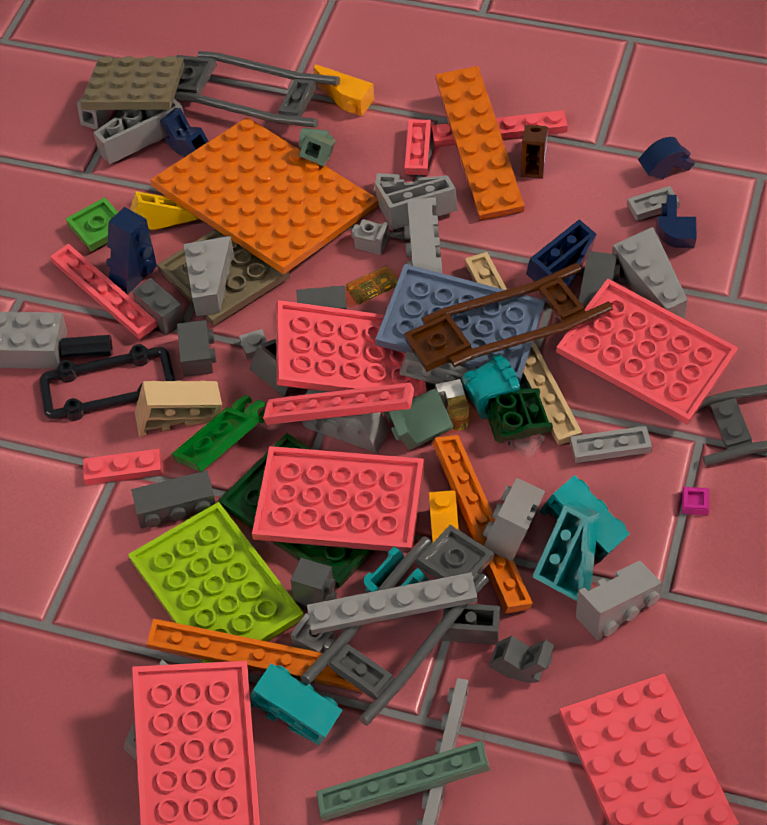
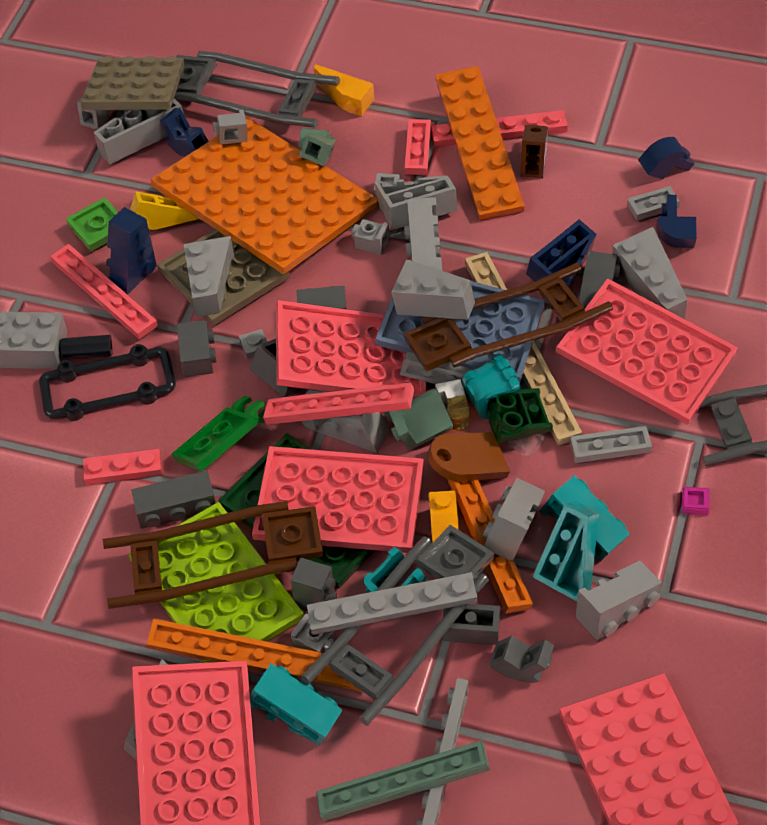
dark grey brick [132,278,185,335] -> none
tan wedge [135,381,222,436] -> none
clear yellow tile [346,265,398,305] -> none
none -> reddish brown plate [103,501,323,609]
none -> light grey brick [213,110,247,144]
none -> light grey wedge [391,259,475,320]
none -> dark orange tile [428,432,510,481]

